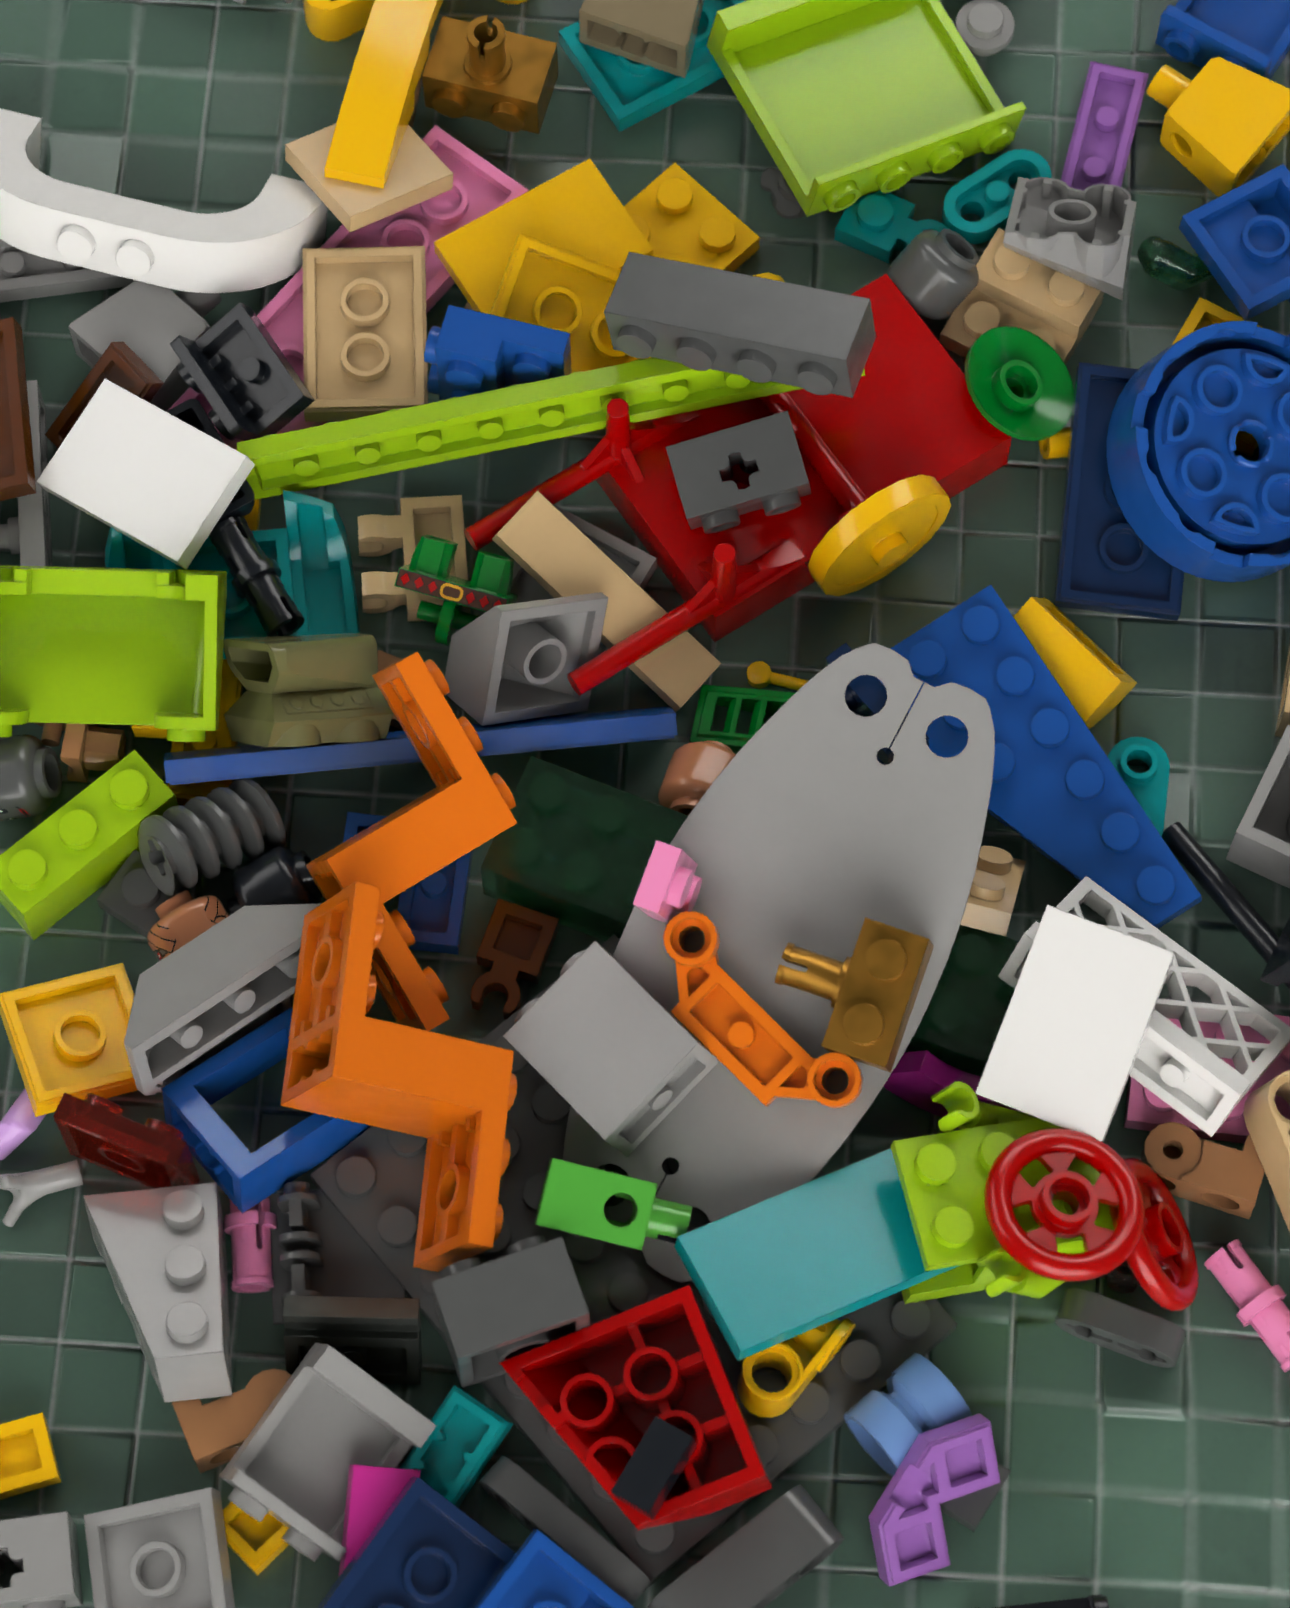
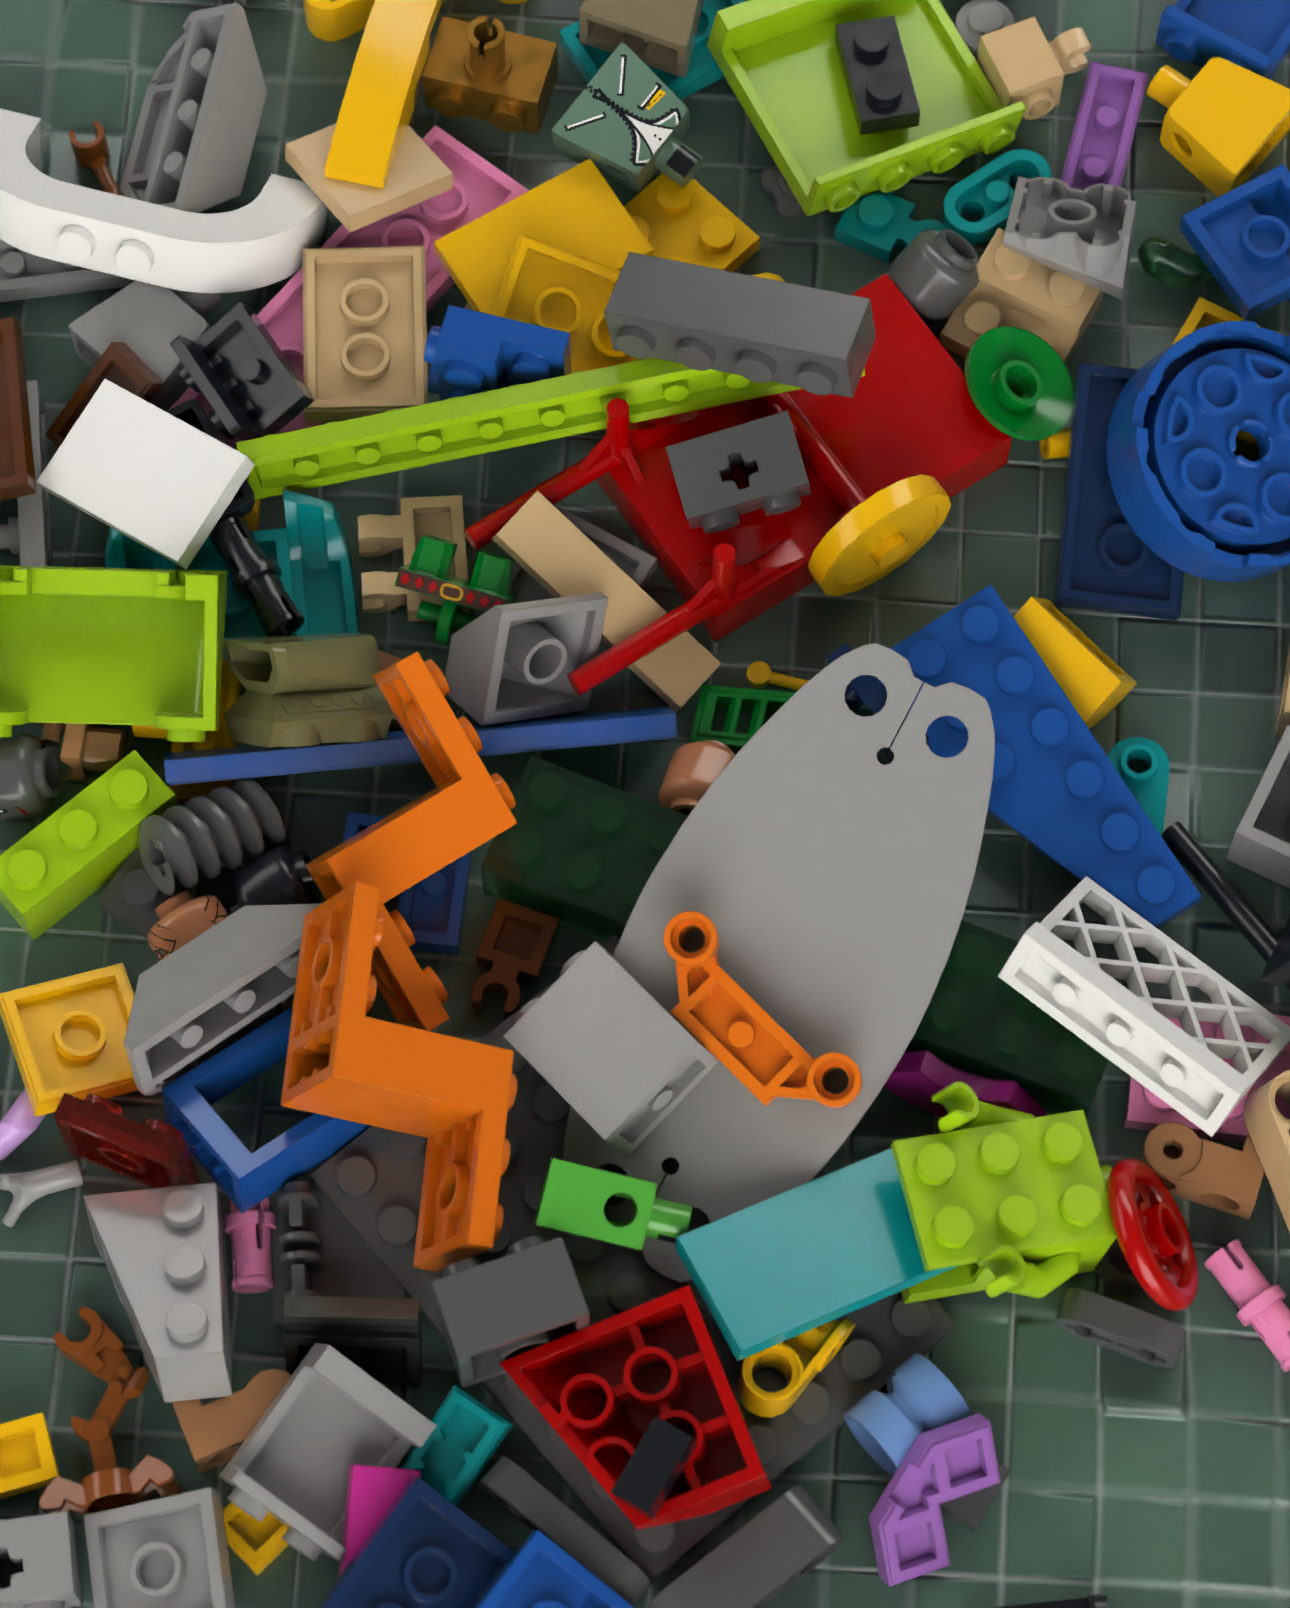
bright pink plate [633,840,702,924] -> none
pearl gold brick [775,917,934,1073] -> none
tan plate [960,846,1026,937] -> none
white tile [975,905,1175,1142] -> none
red plate [984,1128,1145,1282] -> none
none -> dark orange piece [39,1306,181,1515]
none -> dark orange hand [69,121,122,196]
none -> light grey wedge [120,2,267,213]
none -> sand green torso [551,42,704,191]
none -> black plate [835,15,920,135]
none -> tan brick [977,16,1091,120]

